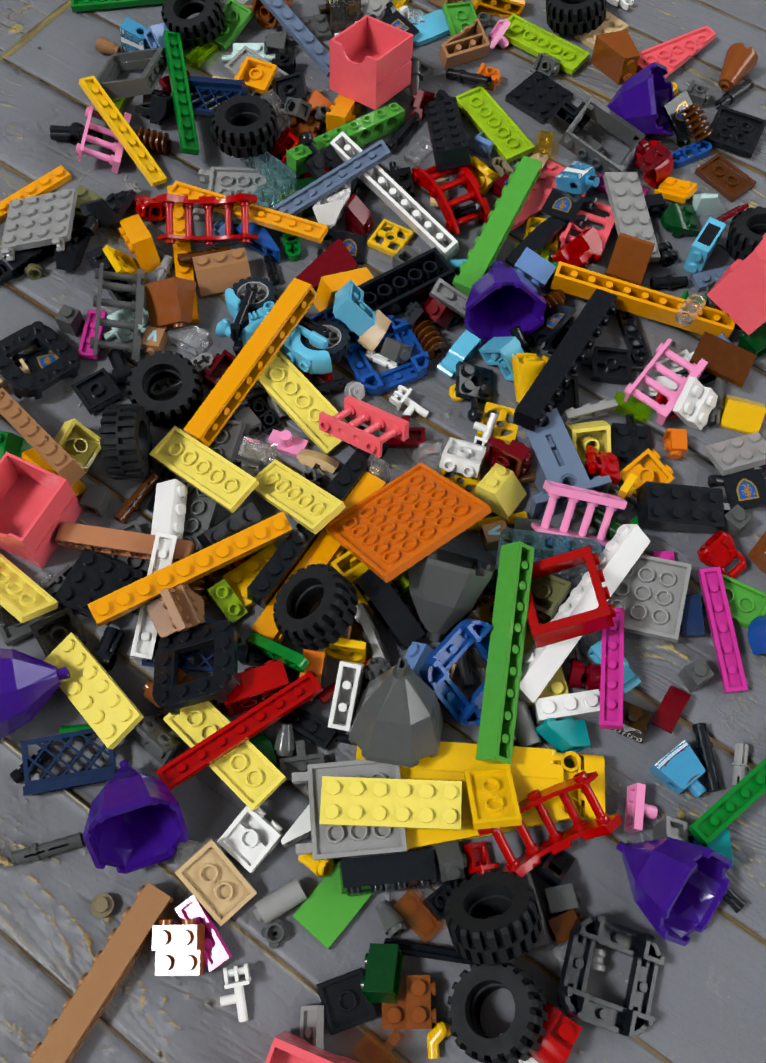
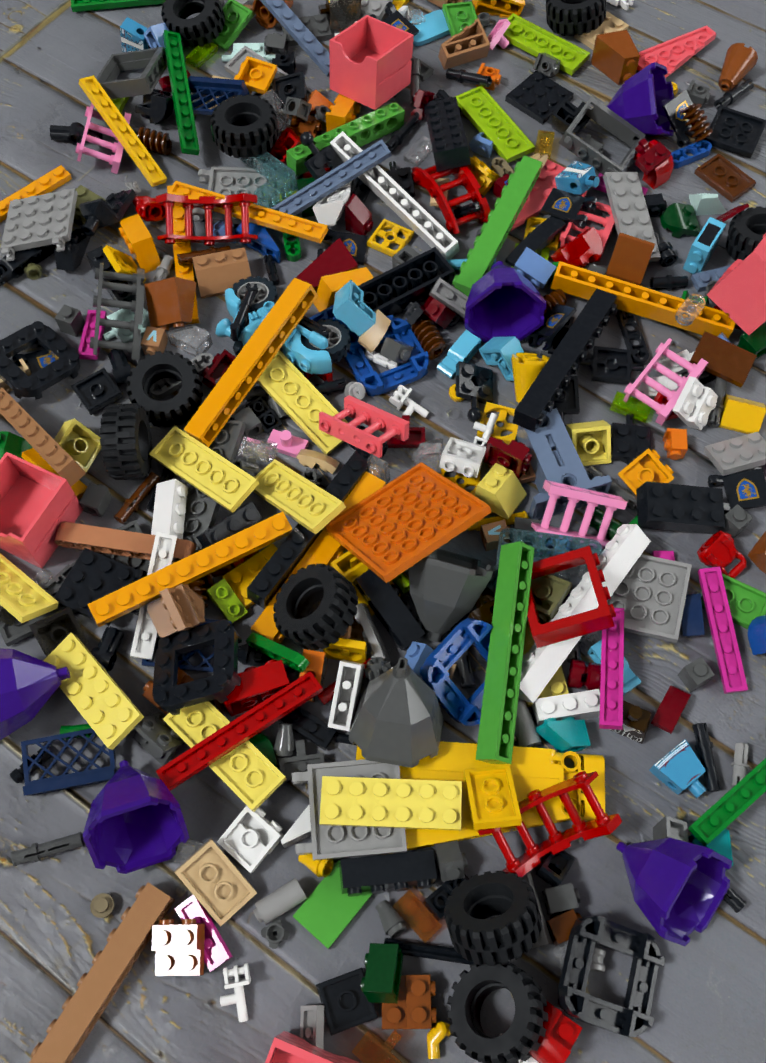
medium nougat cone [95,37,121,55] -> none
red bracket [463,841,500,875] -> none
black pin [509,325,532,353] -> none
light grey plate [561,399,618,426] -> none
red plate [585,445,621,485] -> none
yellow plate [617,473,638,500] -> none
bright pink tile [624,783,658,833] -> none
light orange plate [654,176,698,204] -> none

